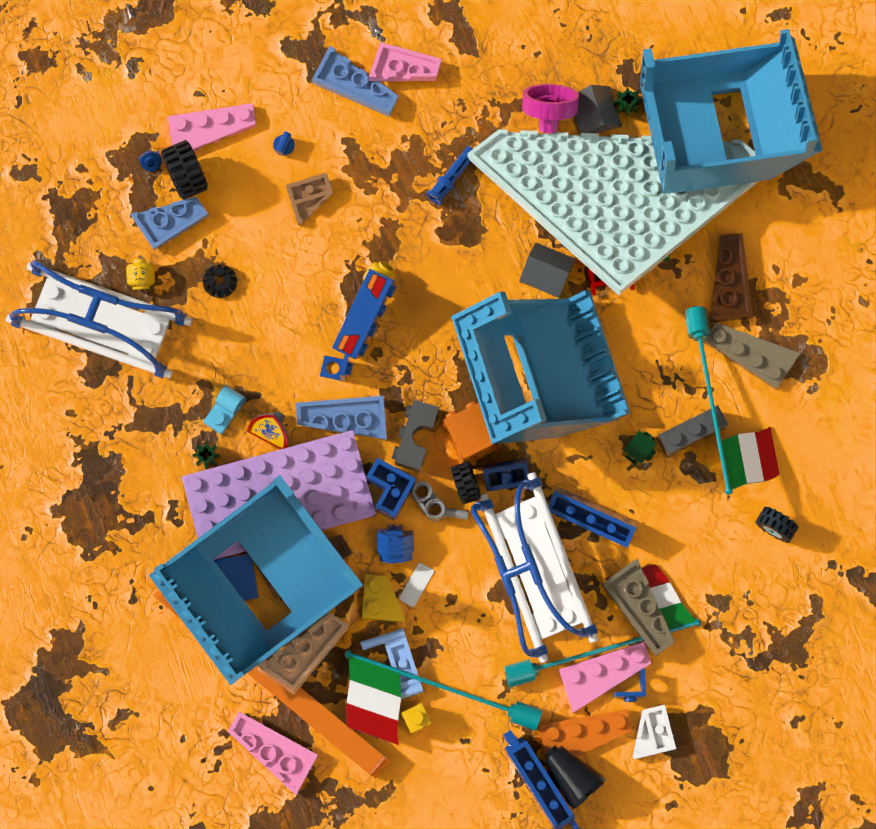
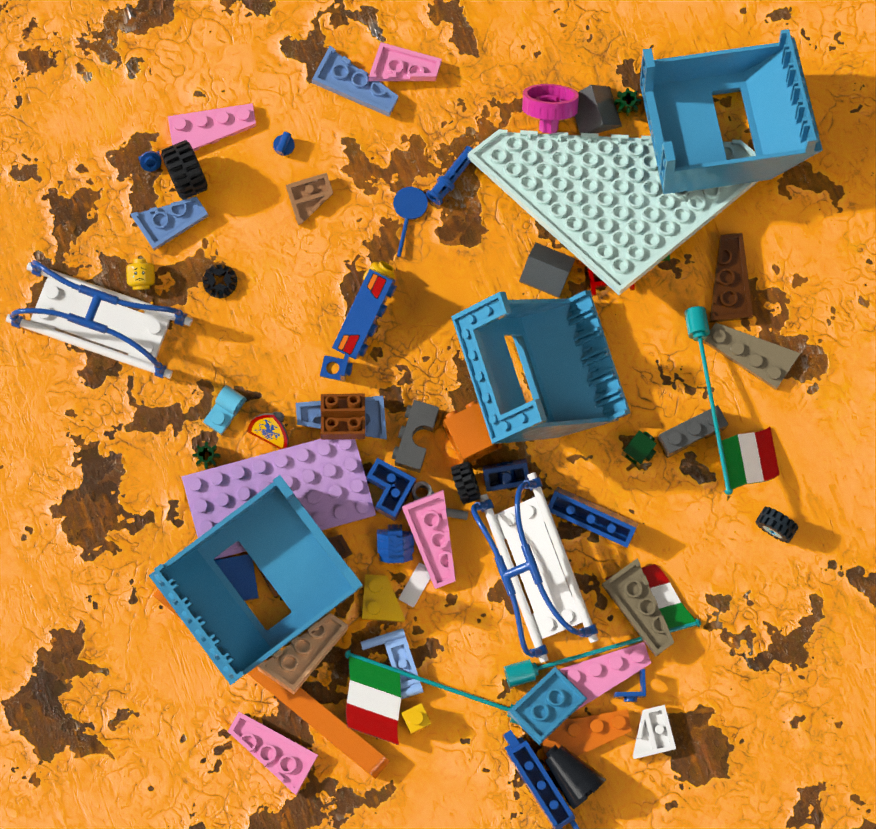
none -> dark orange slope [321,393,365,440]
none -> blue piece [393,187,428,257]
none -> bright pink wing [402,490,456,589]
none -> dark azure tile [507,667,587,745]

